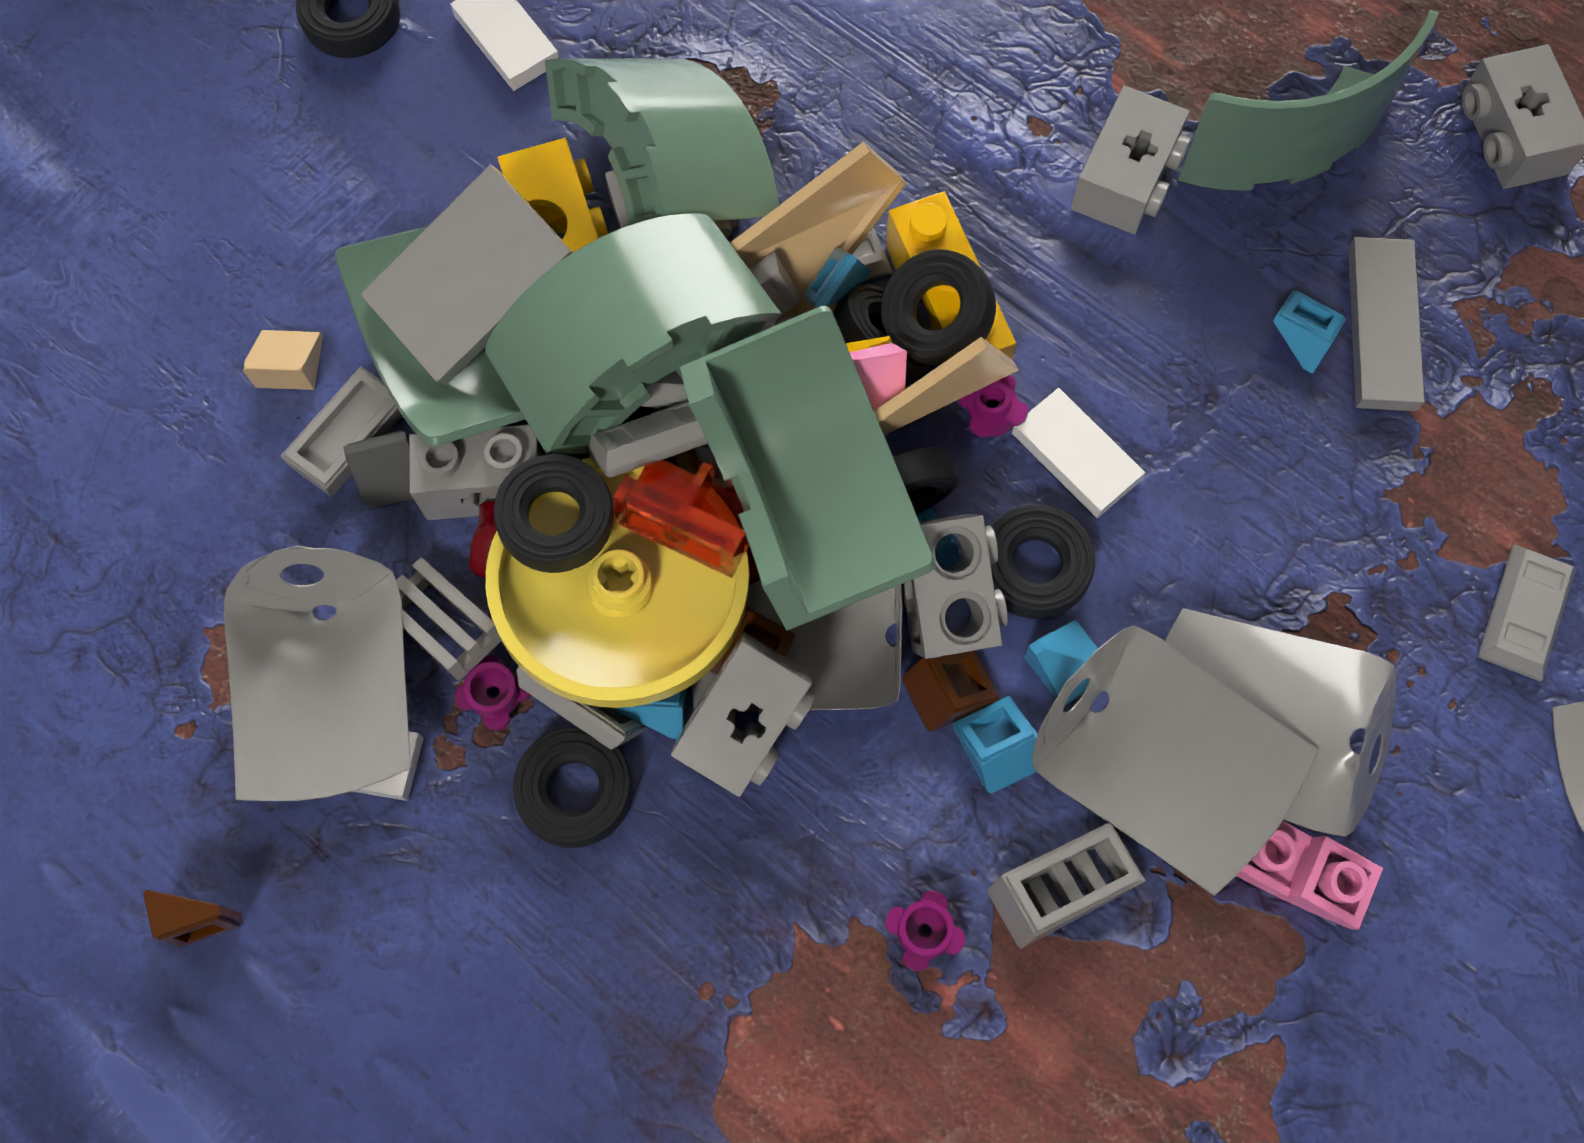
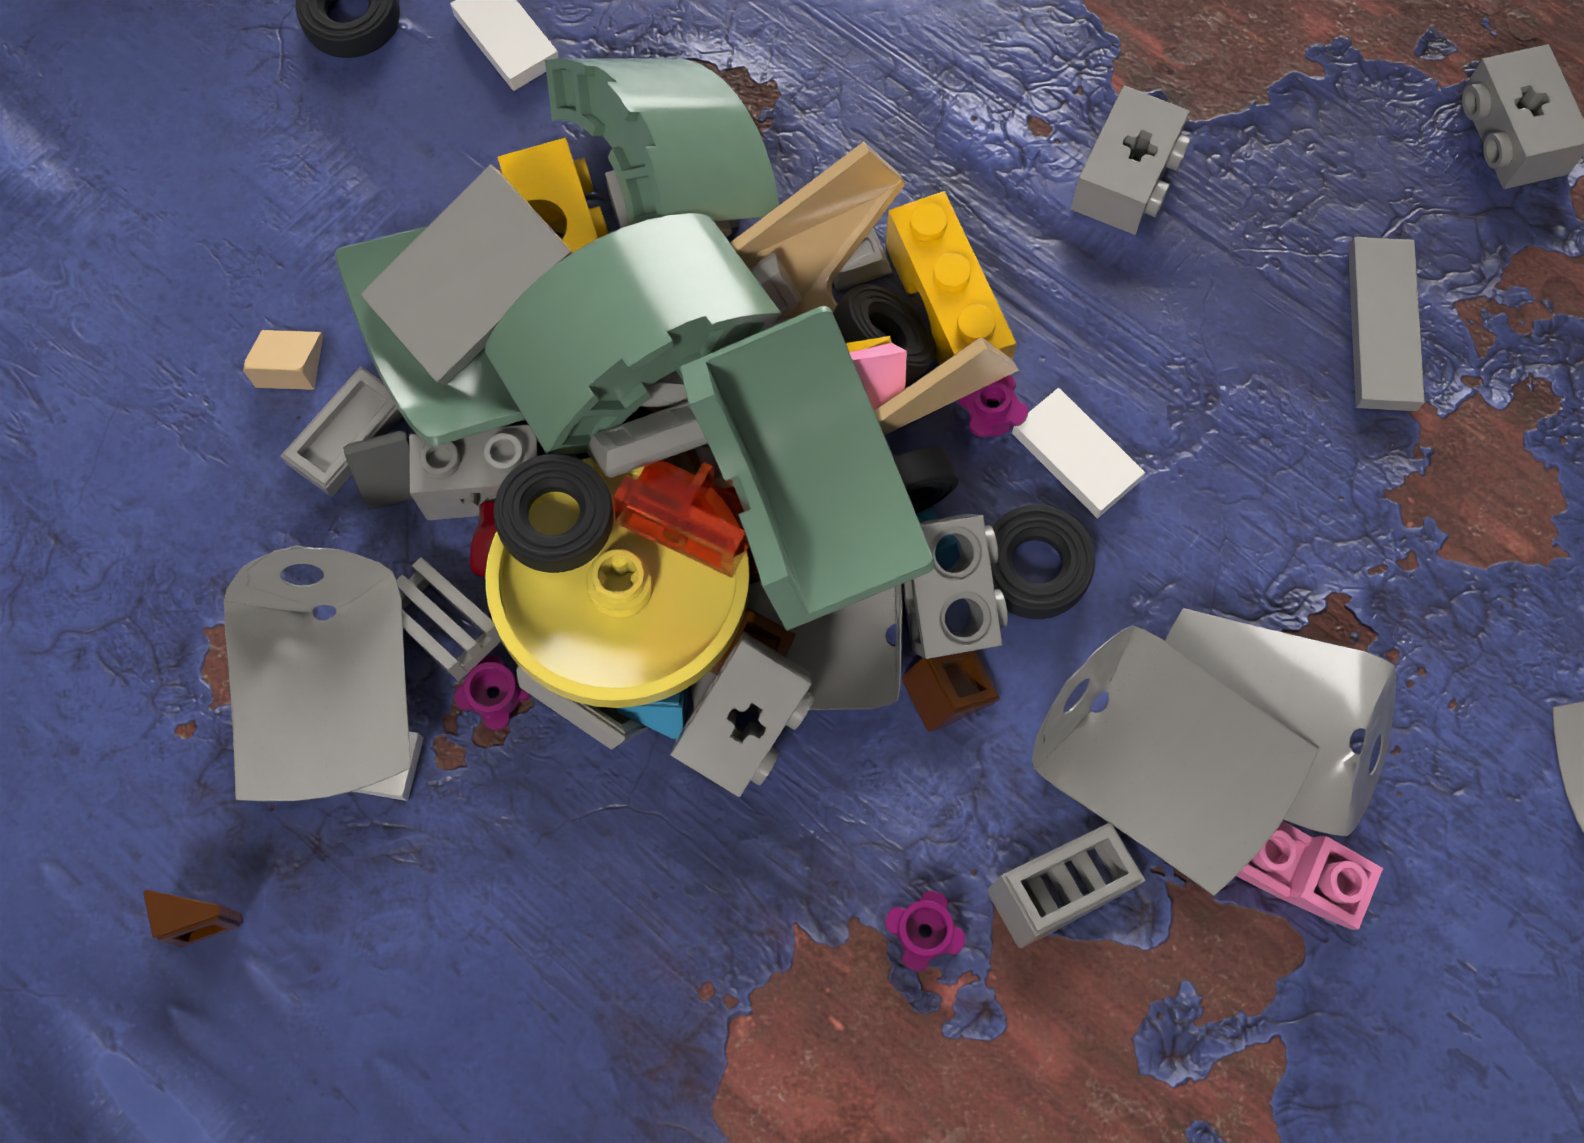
black tyre [513,727,633,848] -> none
dark azure slope [803,248,871,308] -> none
black tyre [881,249,996,366] -> none
dark azure slope [952,696,1037,793] -> none
dark azure slope [1024,620,1098,707] -> none
sand green panel [1178,10,1439,191] -> none
dark azure slope [1273,290,1346,374] -> none
light grey tile [1477,544,1576,682] -> none

